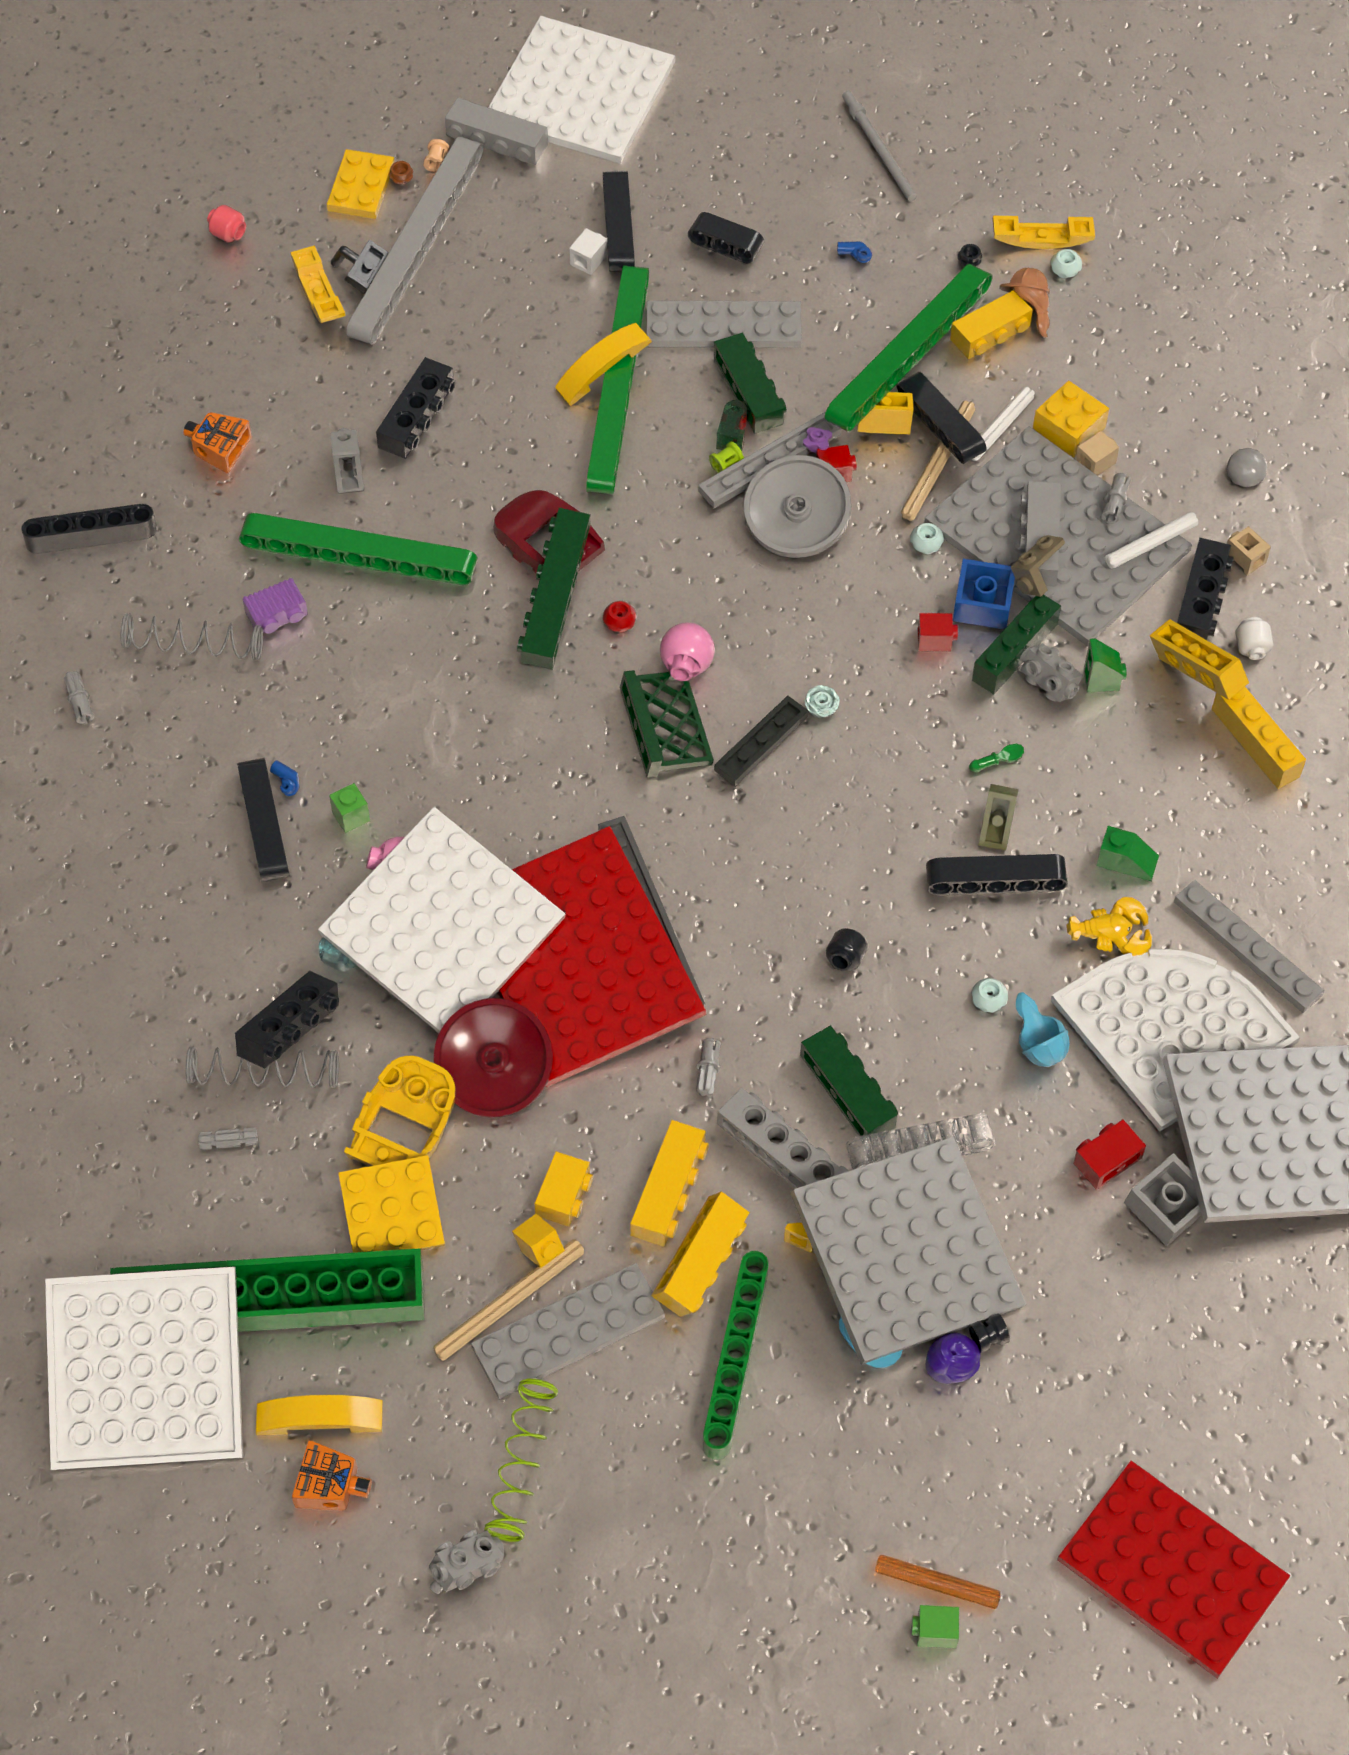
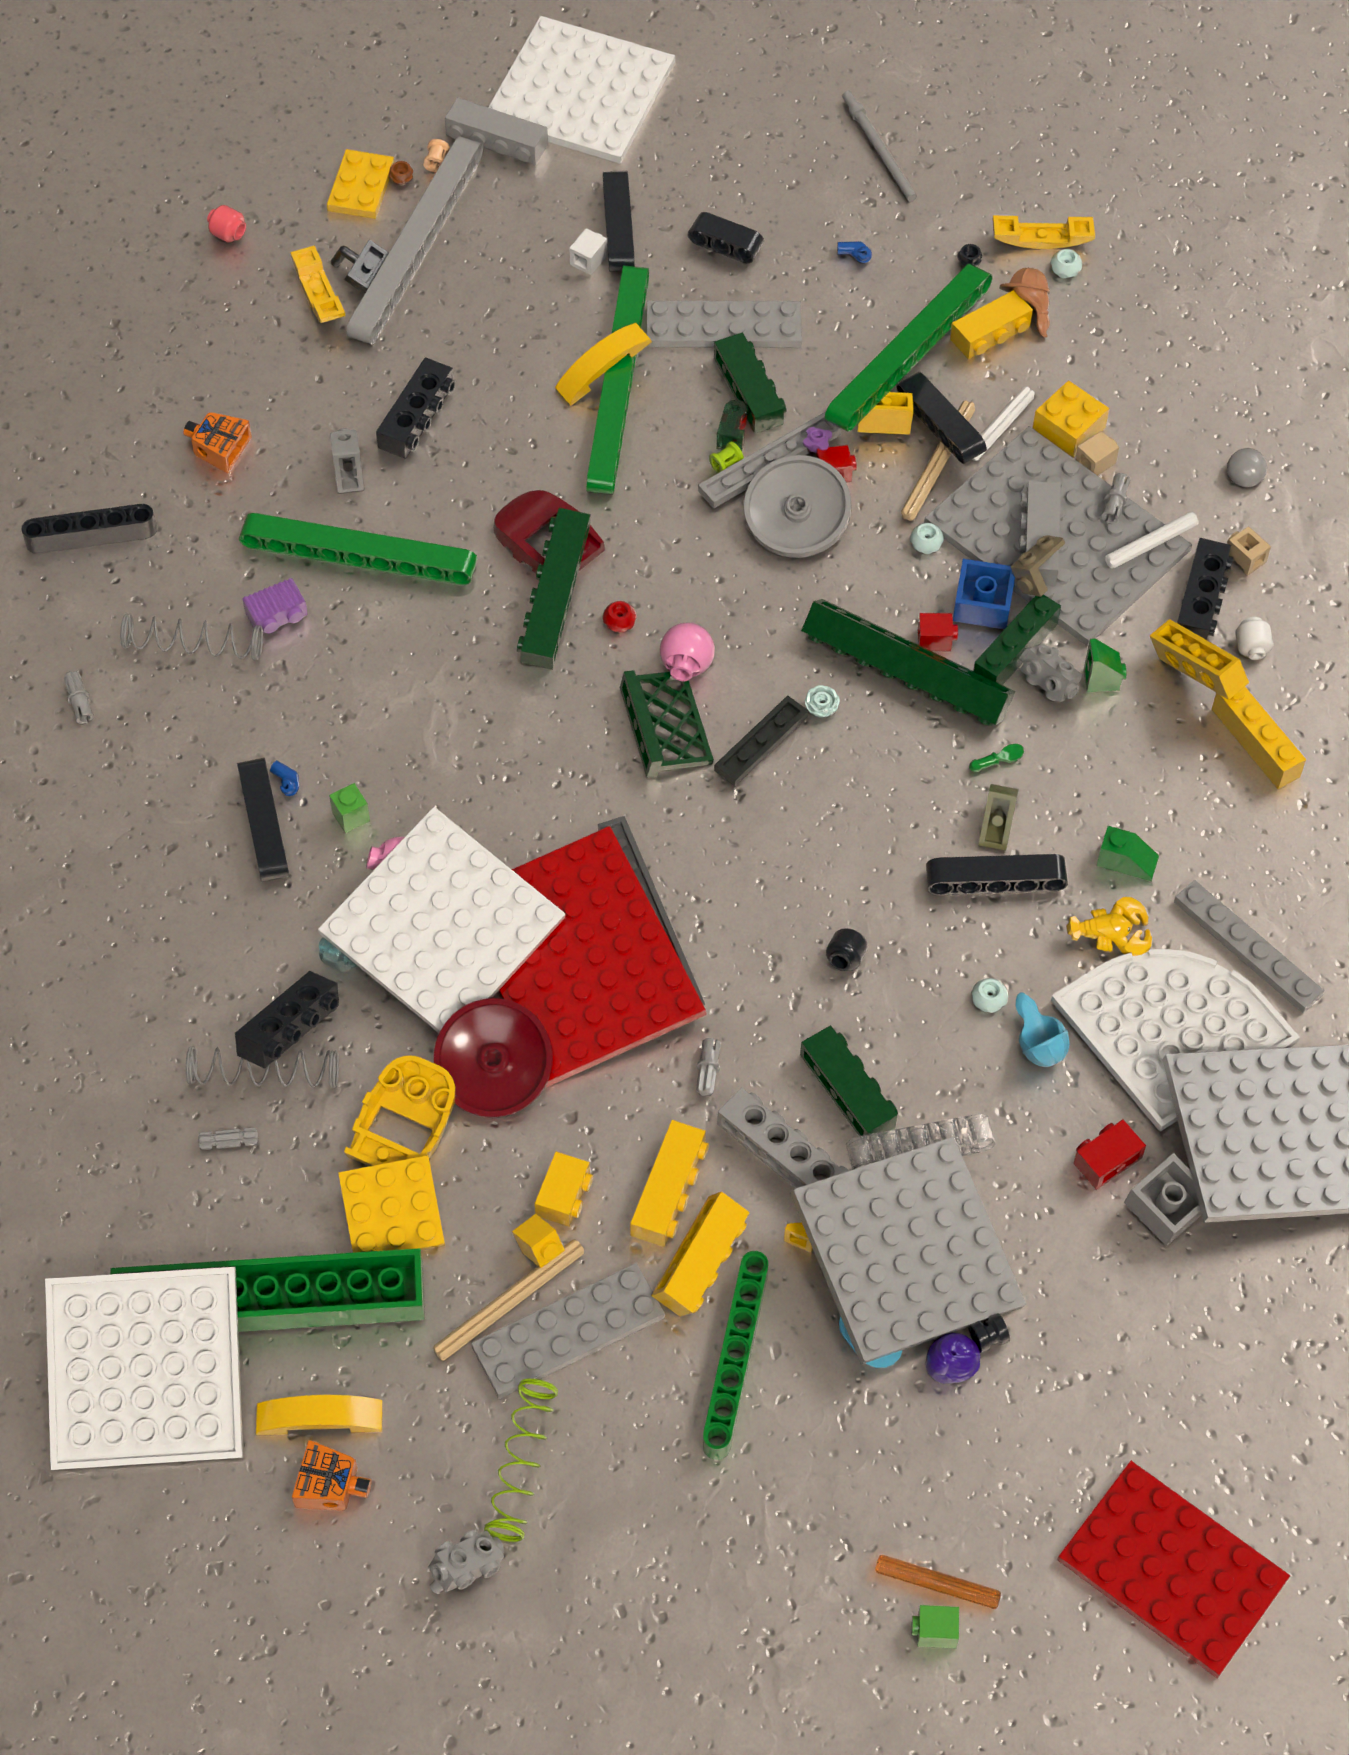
none -> dark green brick [801,599,1016,726]

